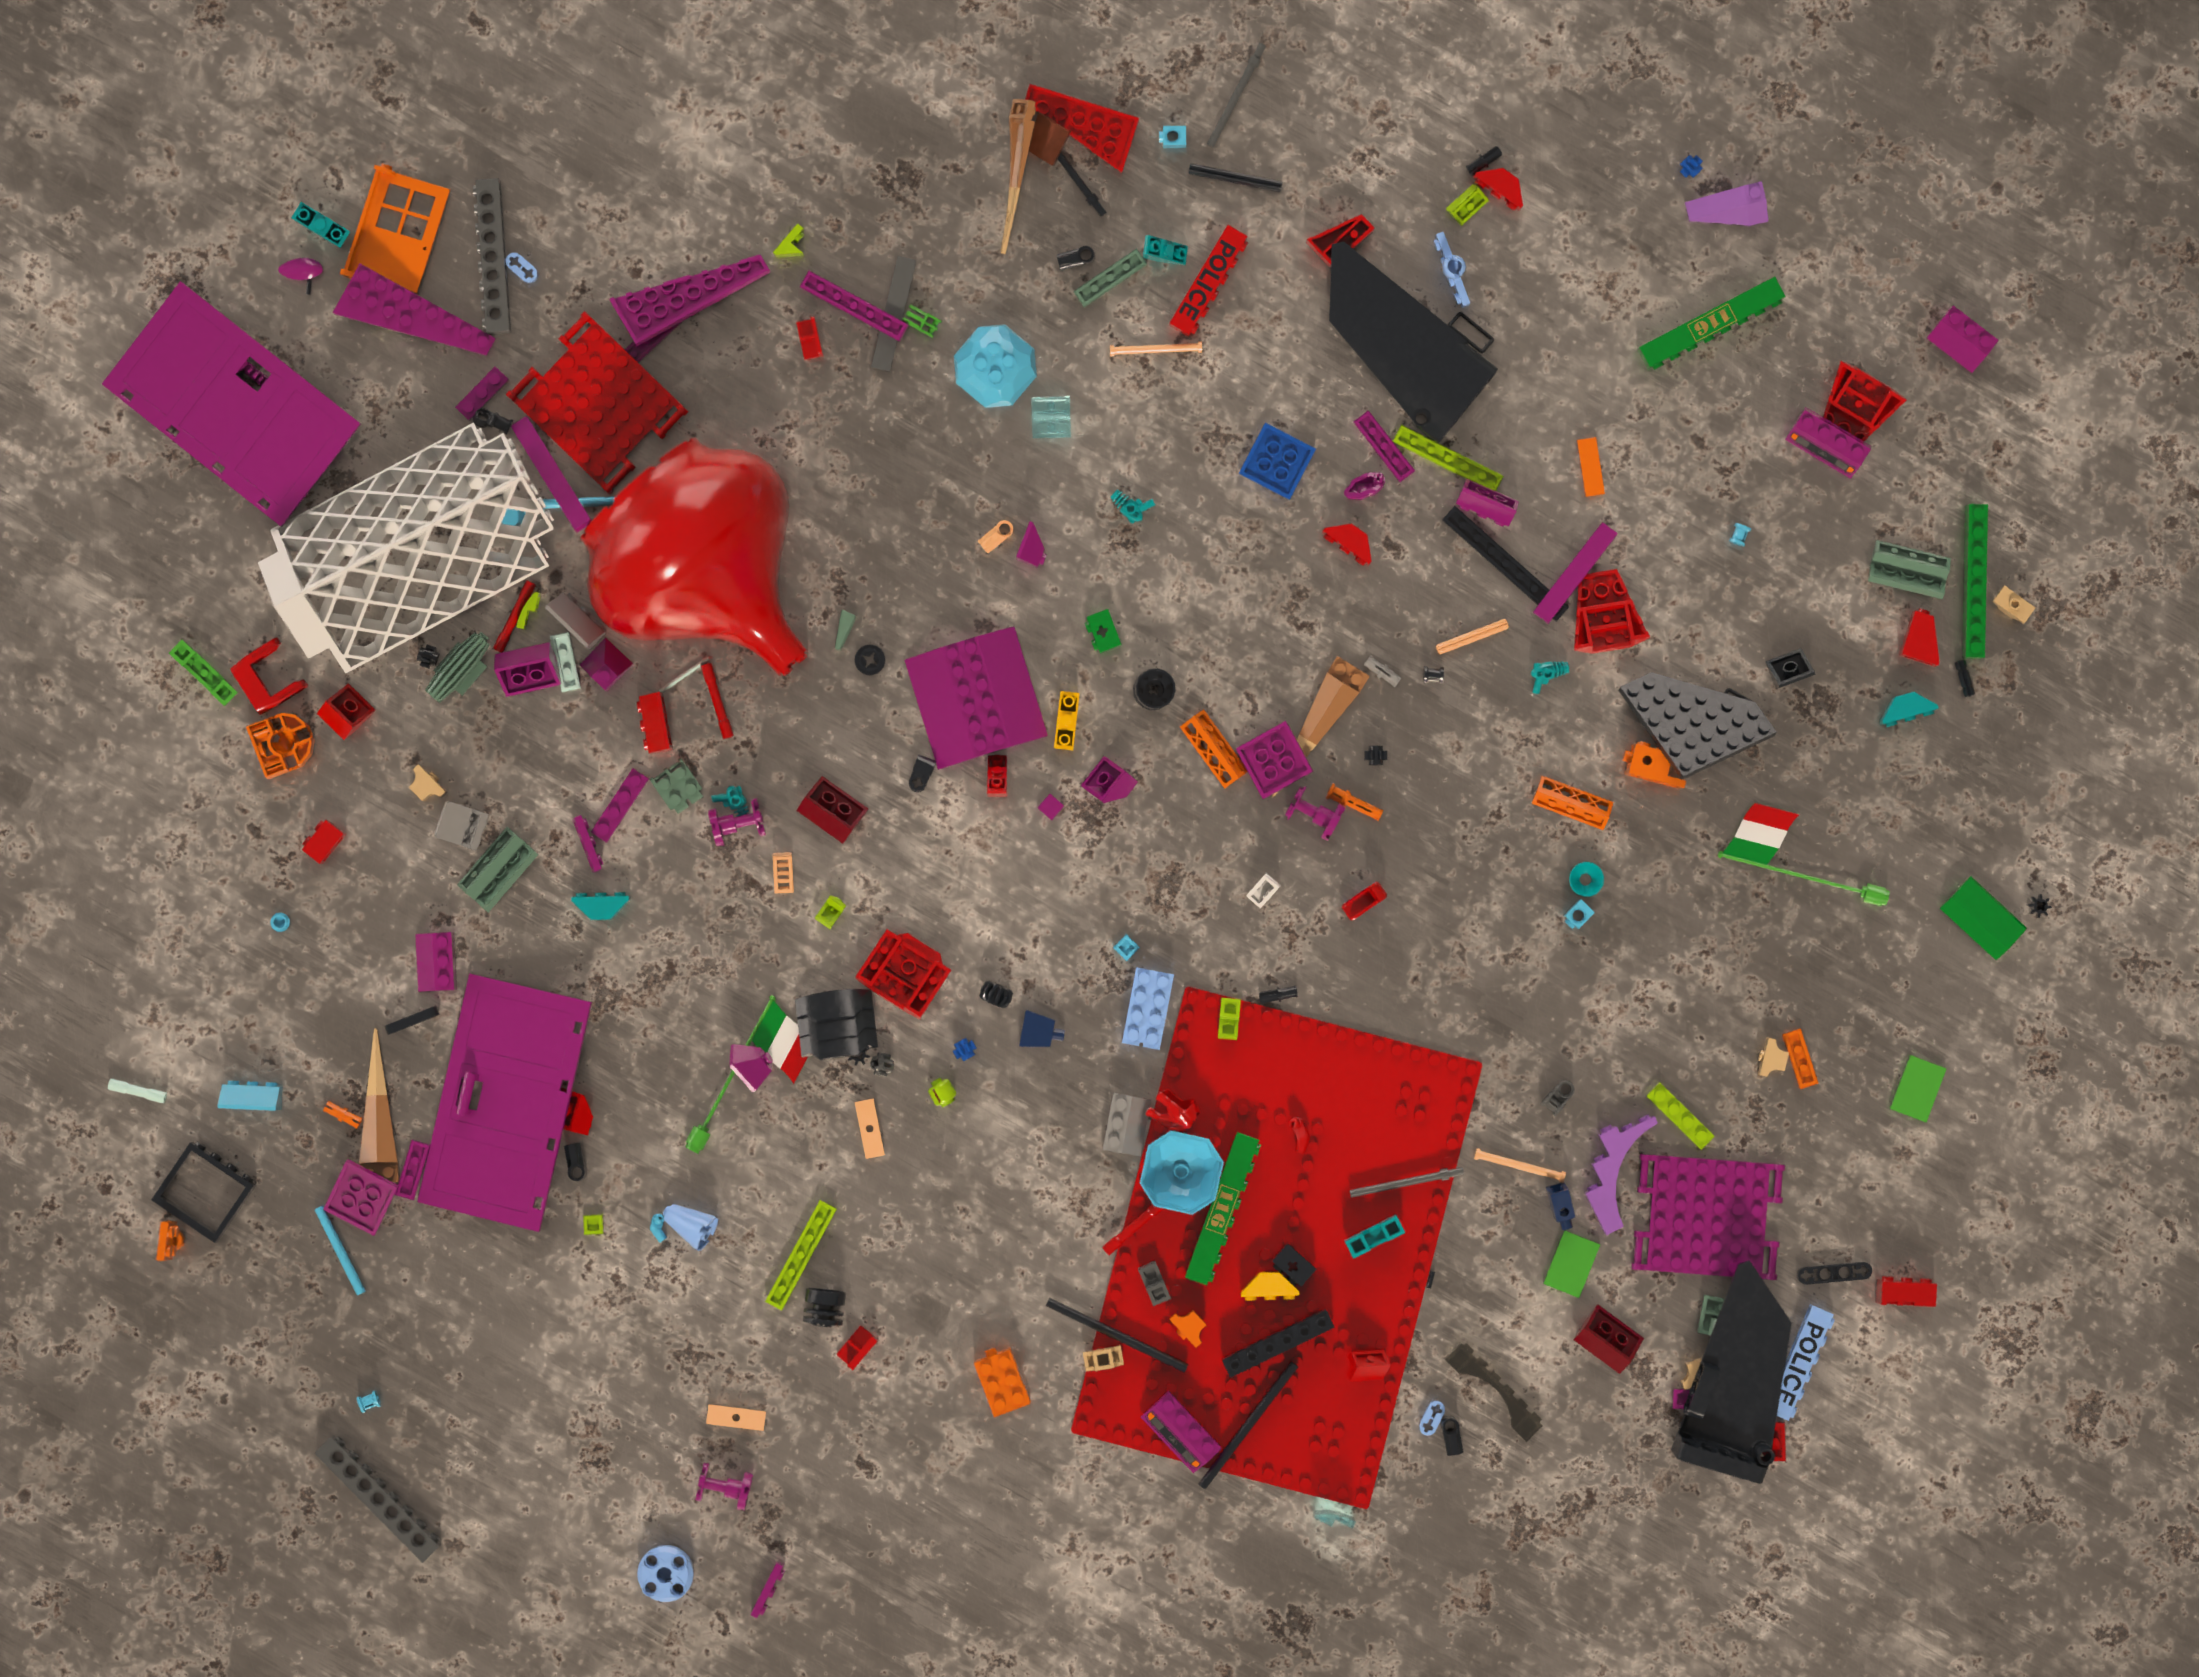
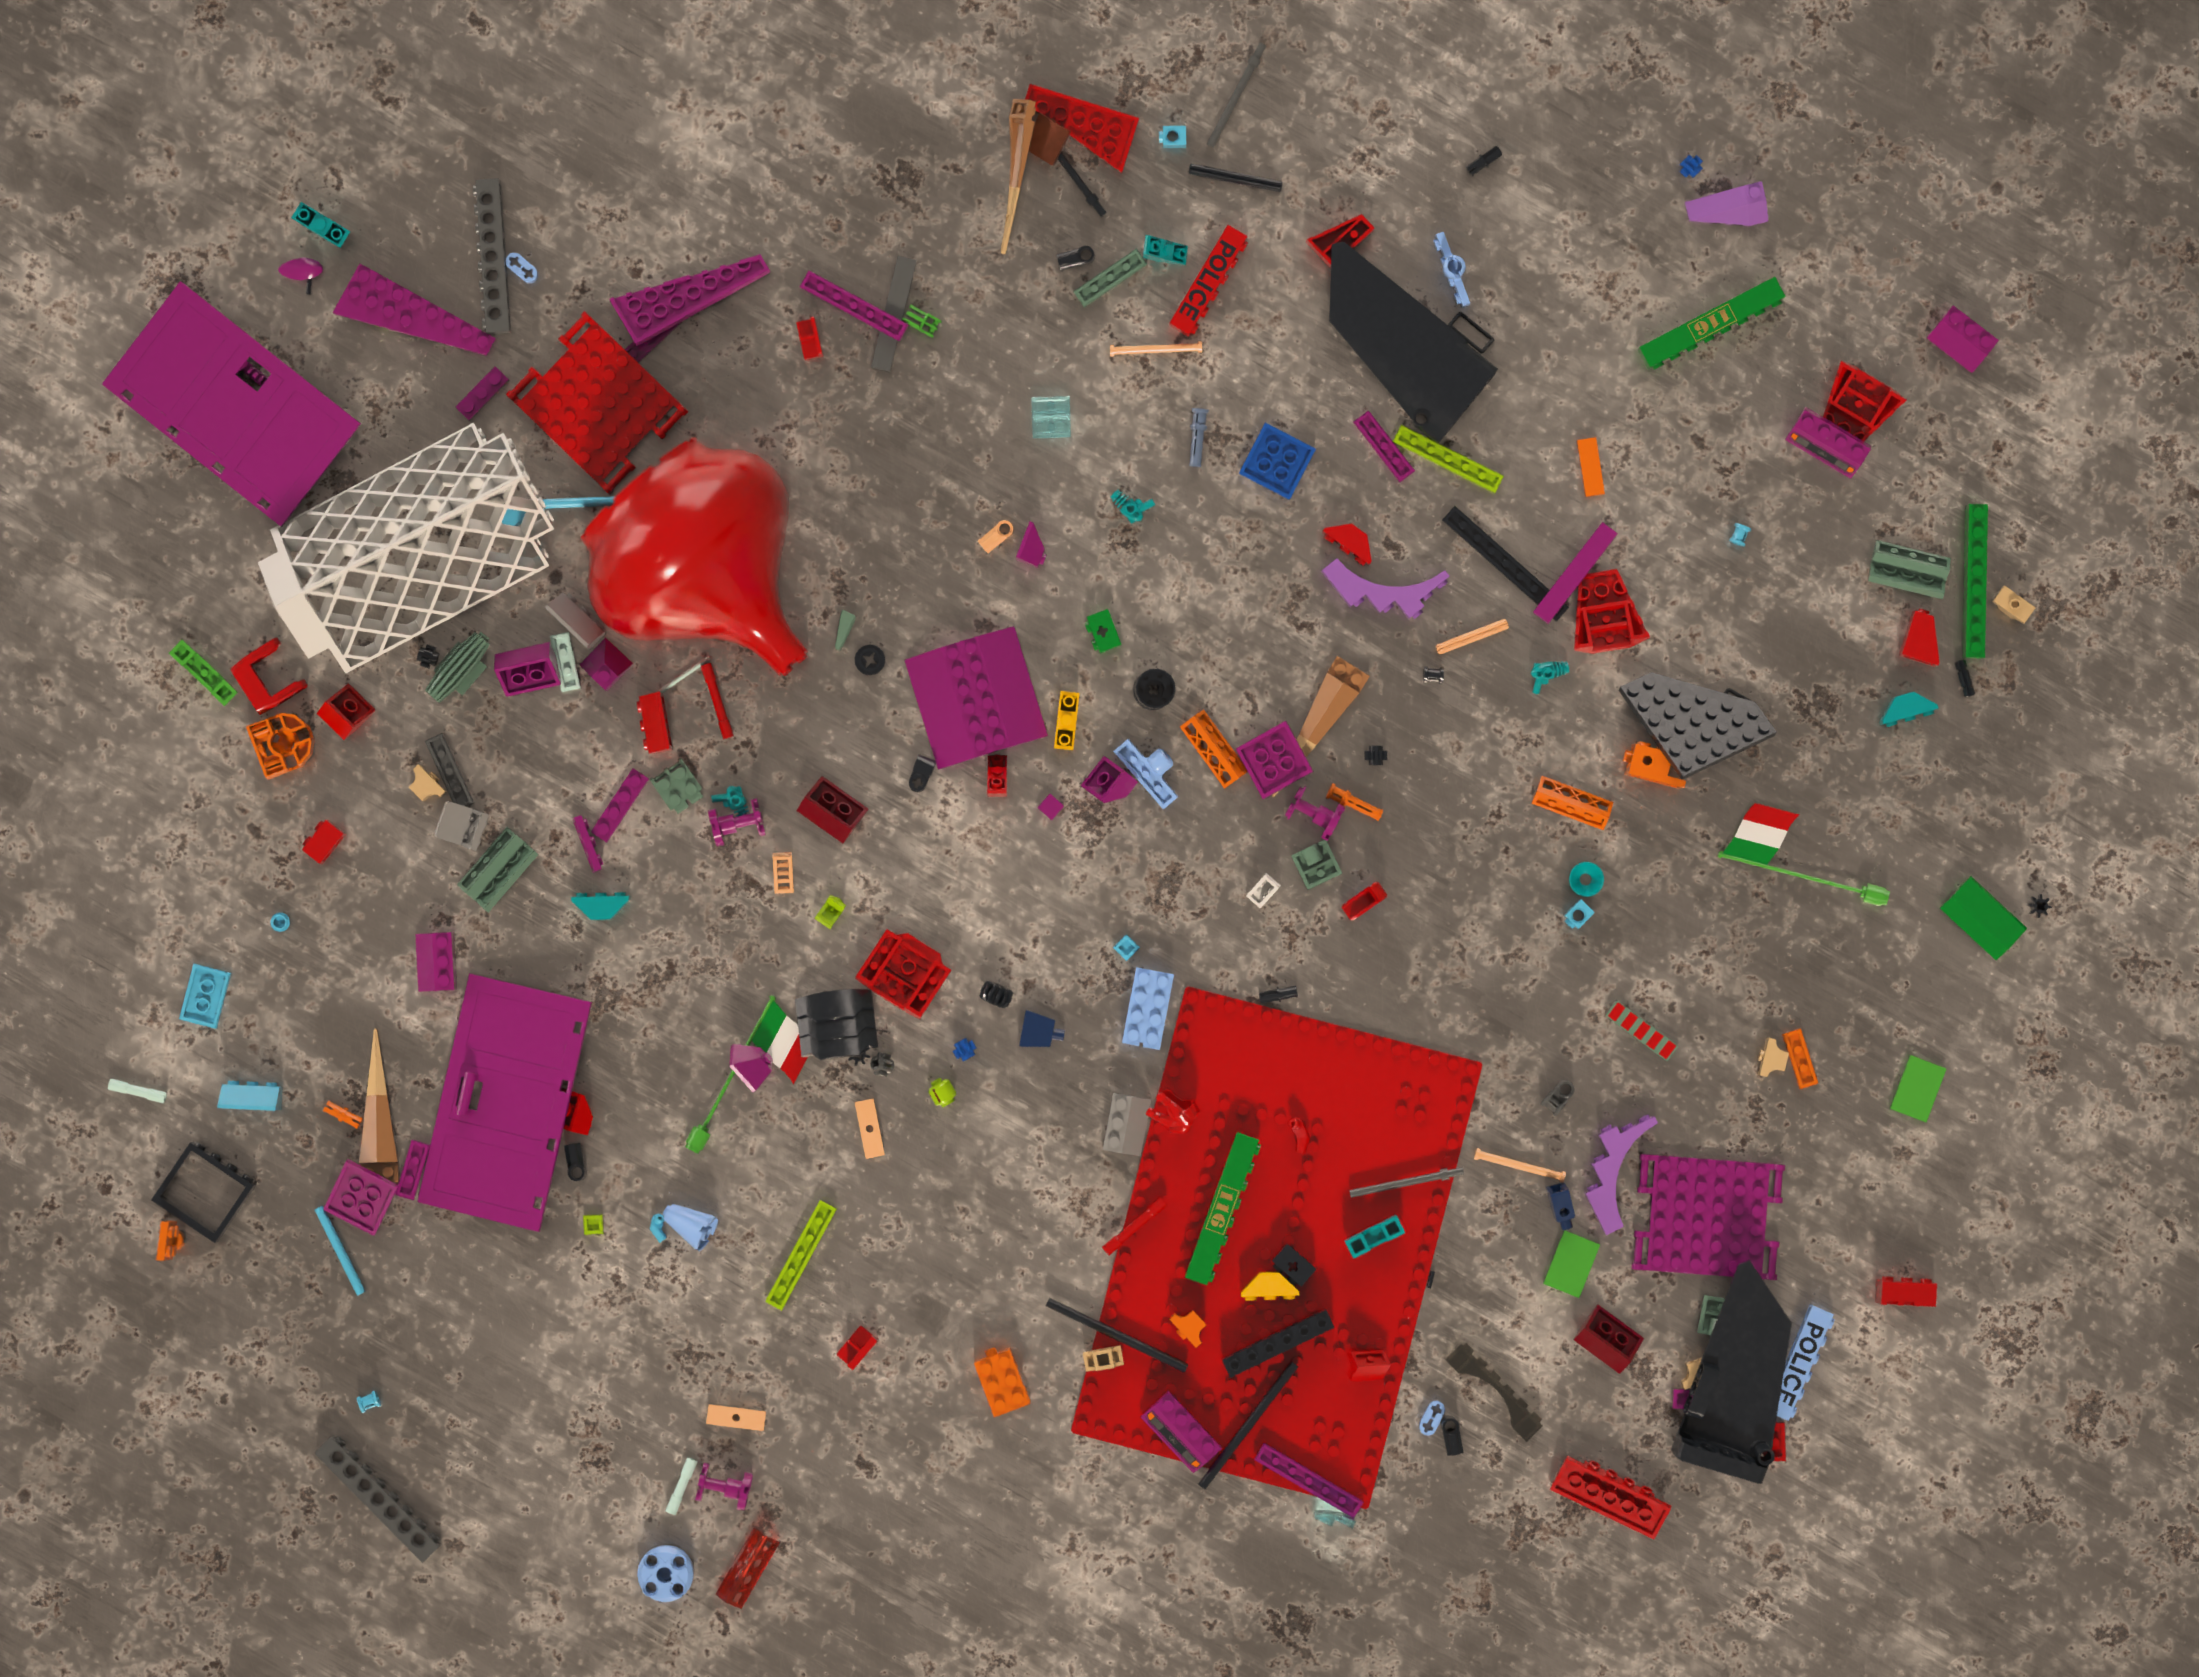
orange door [340,164,451,293] -> none
black beam [384,1006,440,1035] -> none
black connector [473,408,513,435] -> none
red piece [492,580,536,653] -> none
magenta tile [511,416,592,533] -> none
lime slope [516,592,541,630] -> none
magenta plate [750,1561,785,1618] -> none
lime slope [773,223,804,257] -> none
black wheel [803,1288,846,1327] -> none
medium azure rock [954,324,1037,408] -> none
dark grey slope [1138,1261,1171,1306] -> none
medium azure rock [1140,1131,1224,1215] -> none
lime slope [1218,998,1241,1040] -> none
magenta arm [1344,472,1385,500] -> none
light grey pin [1364,655,1402,687] -> none
lime slope [1446,184,1489,226] -> none
magenta slope [1456,479,1519,526] -> none
red slope [1473,168,1523,211] -> none
lime plate [1646,1082,1715,1150] -> none
black slope [1766,648,1815,689] -> none
black beam [1797,1262,1872,1285] -> none
none -> medium azure tile [179,963,232,1029]
none -> dark grey tile [425,733,475,807]
none -> light aqua piece [665,1457,698,1515]
none -> clear red fence [716,1528,780,1609]
none -> light blue plate [1113,739,1179,810]
none -> sand blue pin [1189,408,1209,467]
none -> magenta tile [1254,1443,1363,1518]
none -> sand green plate [1291,840,1342,890]
none -> medium lavender arch [1321,558,1449,619]
none -> red plate [1550,1456,1671,1539]
none -> tile [1605,1000,1678,1061]

